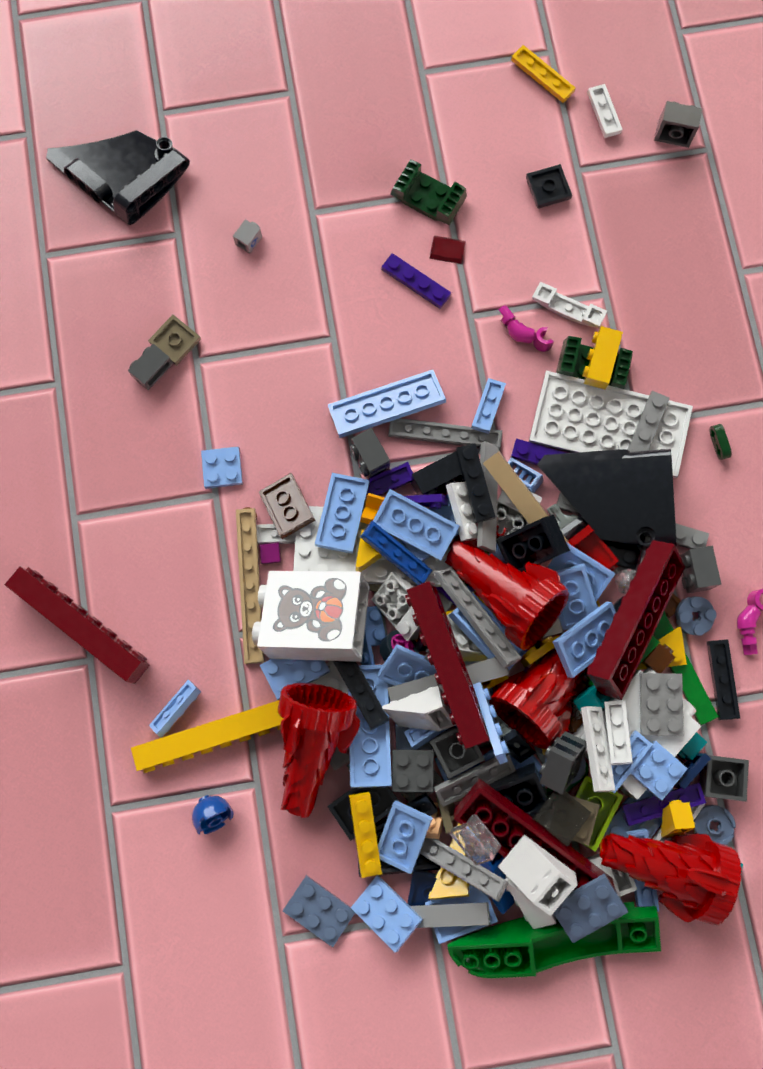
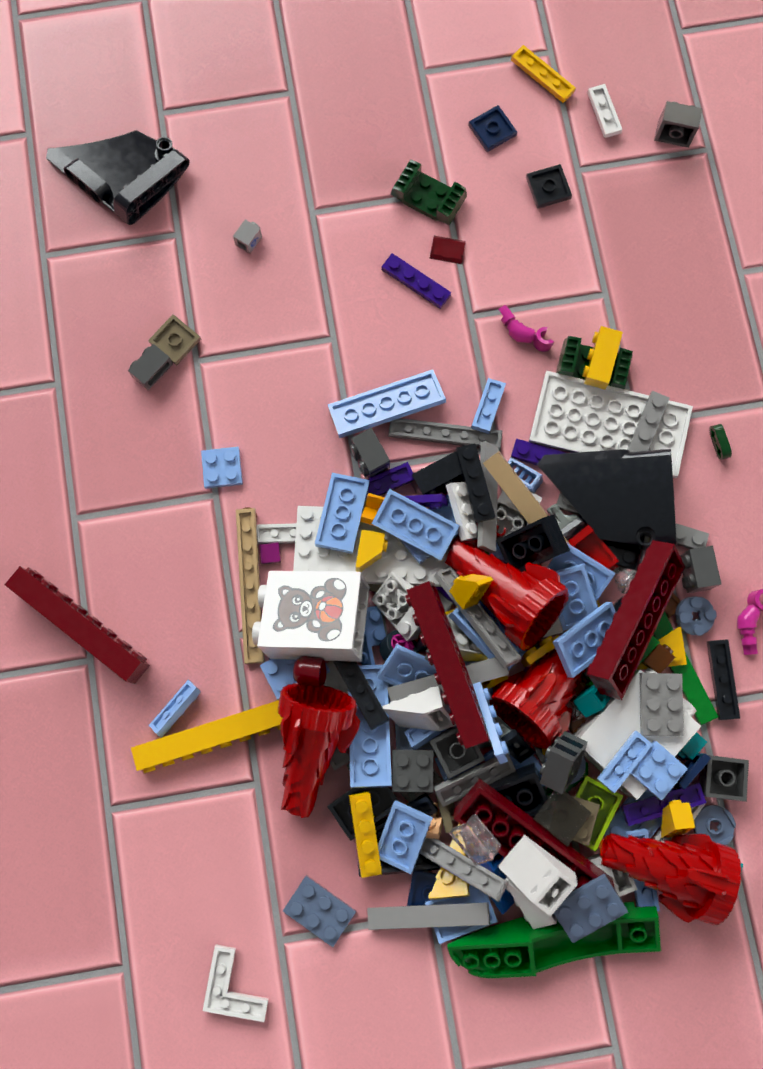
blue cylinder [192,795,234,834] -> none
tile [259,473,316,539] -> none
light blue plate [351,876,423,952] -> none
blue tile [360,521,433,585] -> none
white slope [532,282,607,328] -> none
white plate [581,706,615,792] -> none
white plate [604,700,633,765] -> none
none -> white plate [203,944,269,1022]
none -> dark red helmet [293,656,327,687]
none -> yellow slope [449,574,493,610]
none -> dark blue tile [468,105,517,152]

